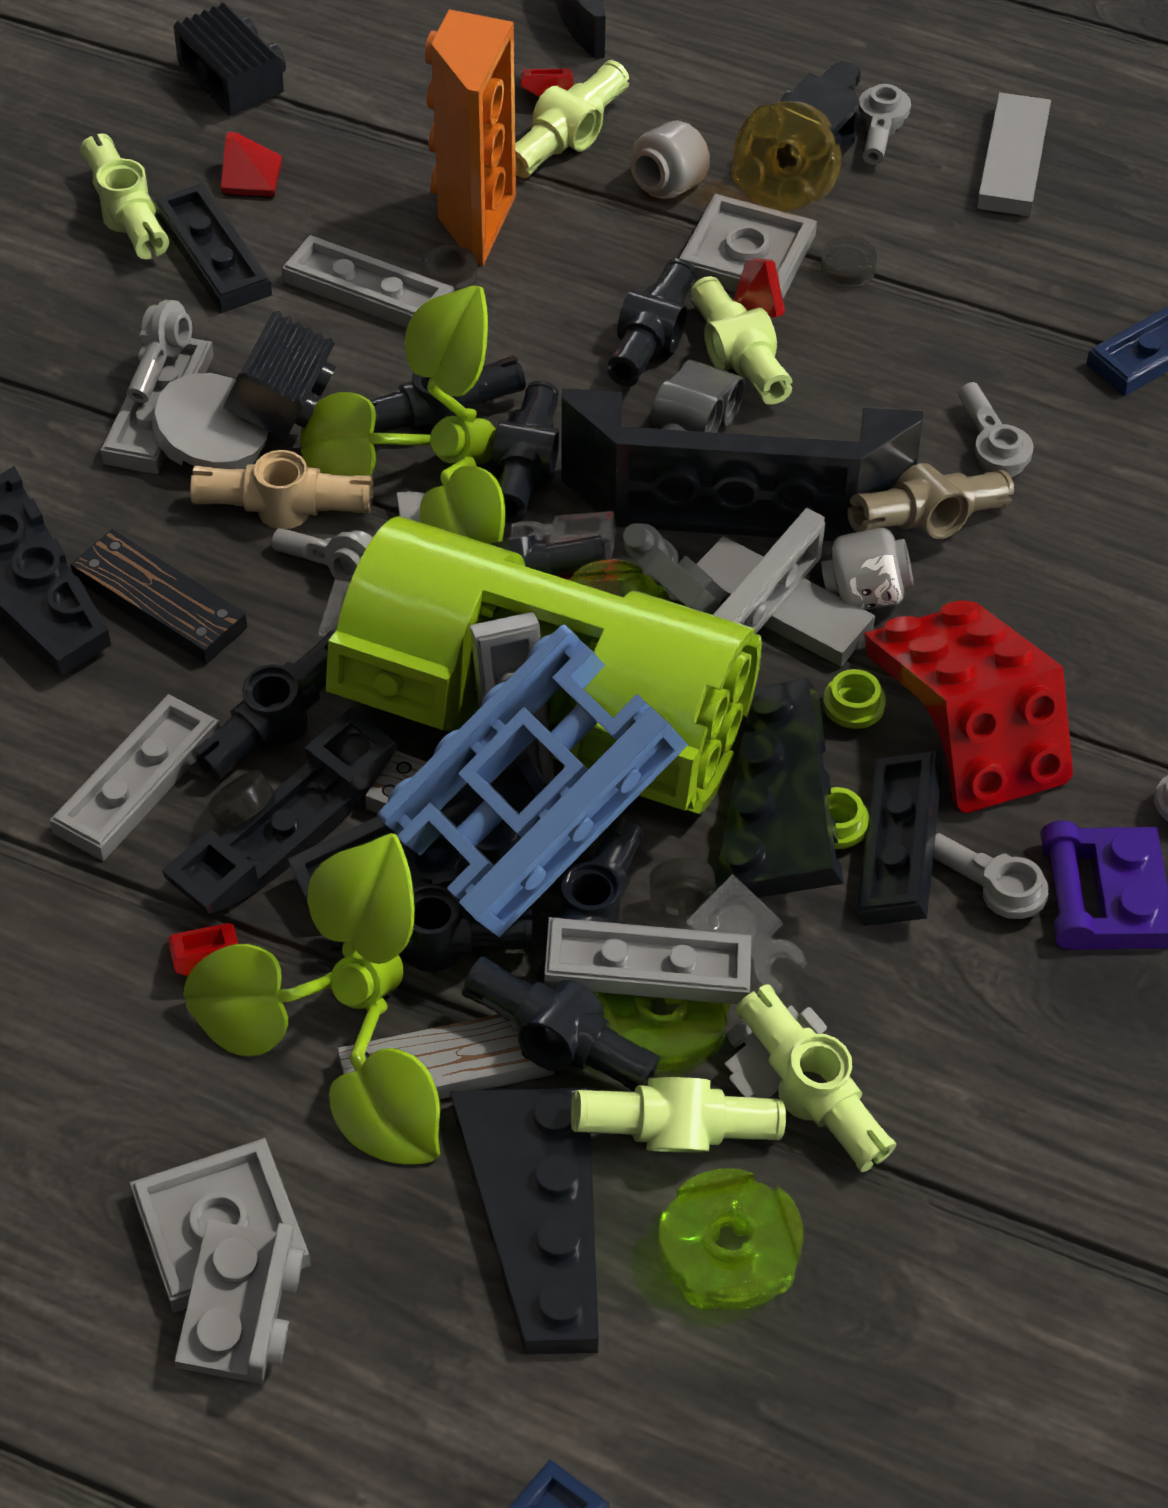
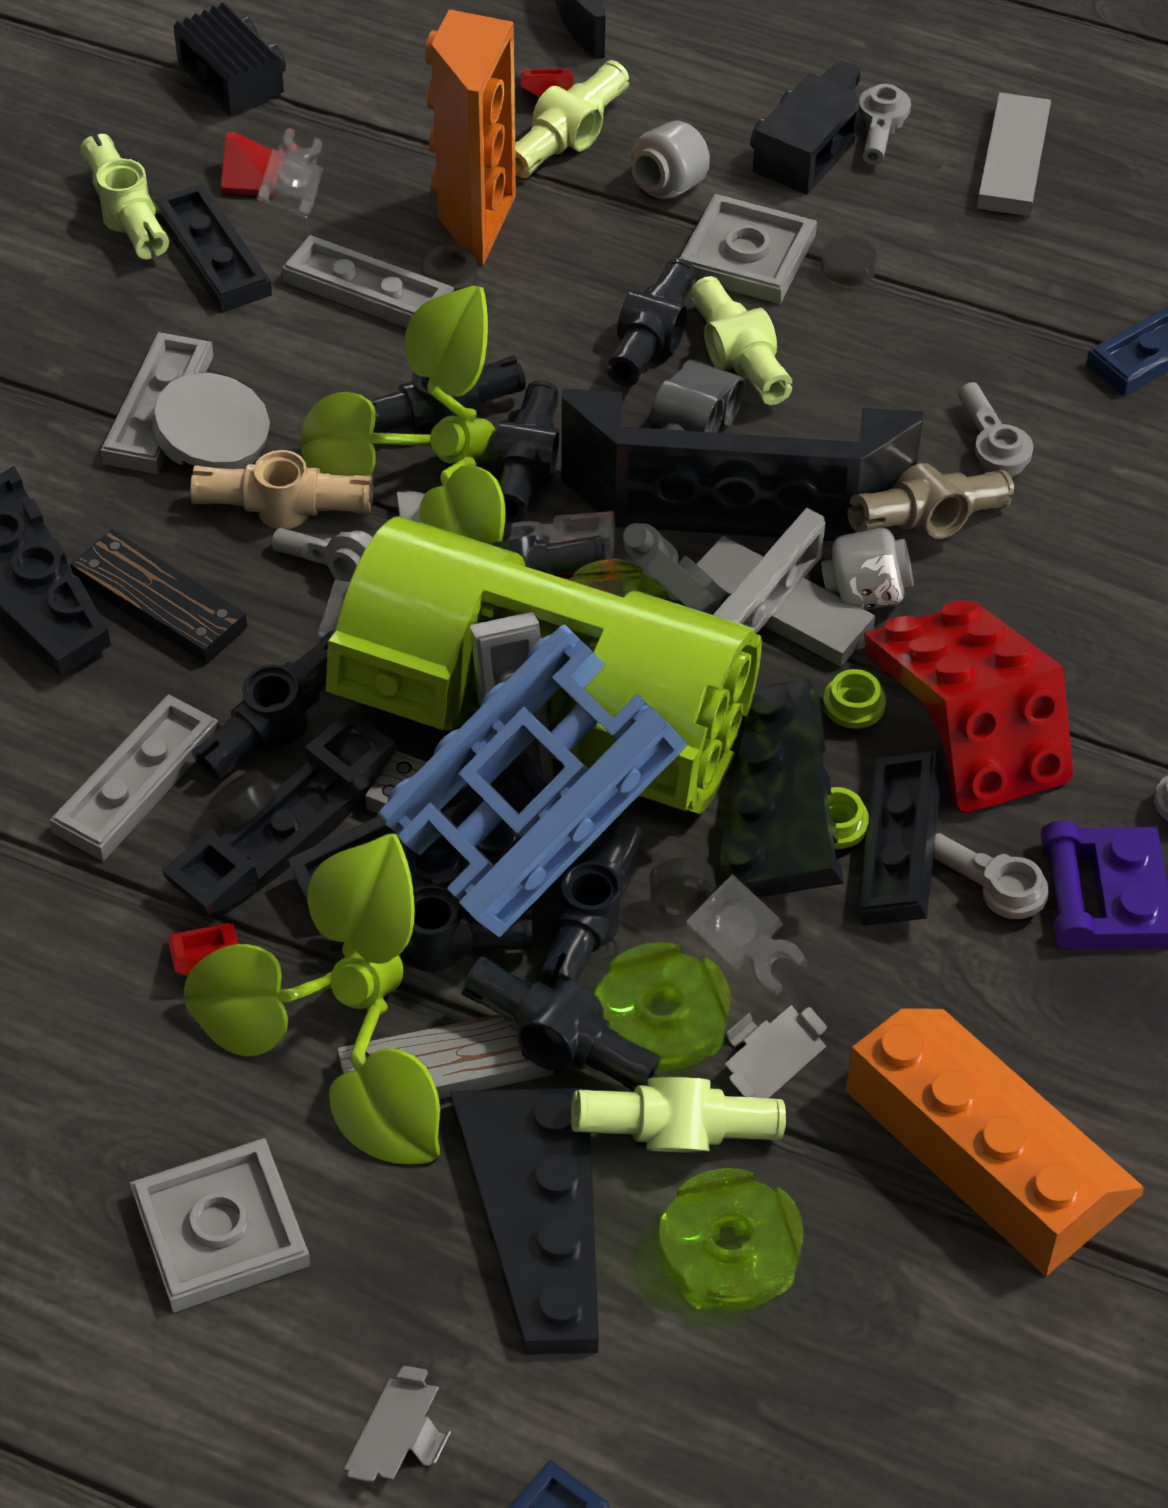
light grey plate [127,300,192,403] -> none
light grey bracket [175,1219,305,1384] -> none
black brick [223,311,336,441] -> none
light grey tile [543,917,751,1004] -> none
clear yellow plate [731,101,842,212] -> none
red slope [733,258,785,318] -> none
yellowish green pin [735,984,897,1173] -> none
none -> clear plate [257,128,323,218]
none -> light grey piece [344,1366,451,1482]
none -> orange slope [845,1008,1145,1277]

